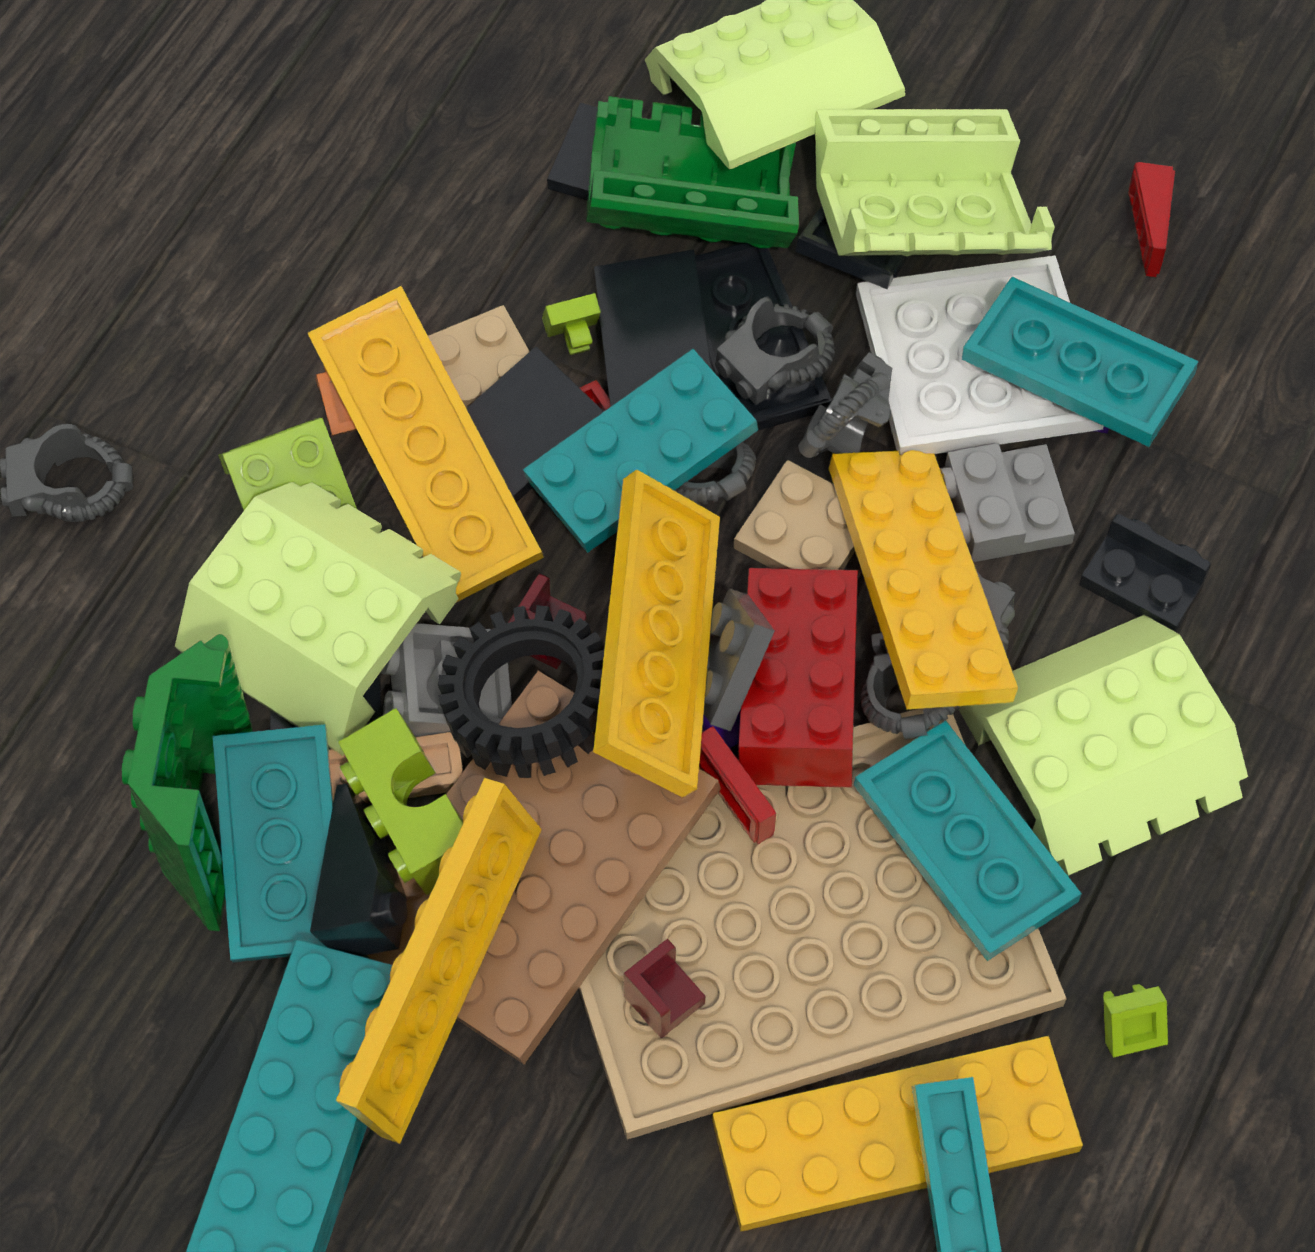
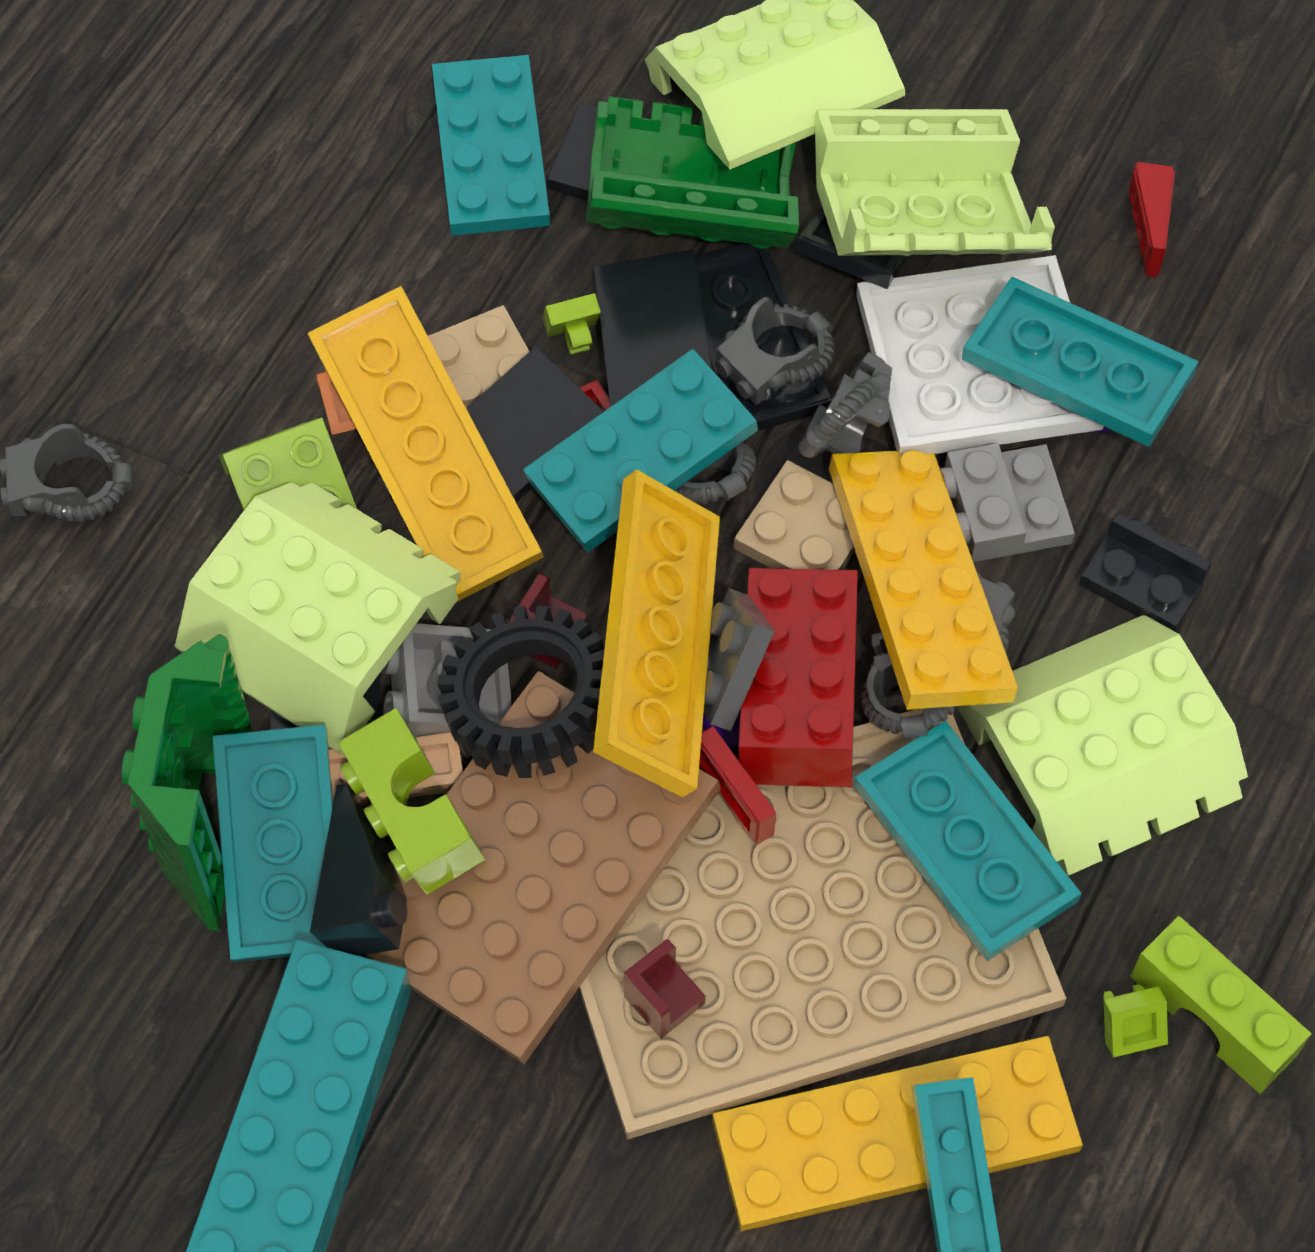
yellow plate [335,778,542,1144] -> none
none -> teal plate [432,55,550,236]
none -> lime arch [1130,916,1312,1094]

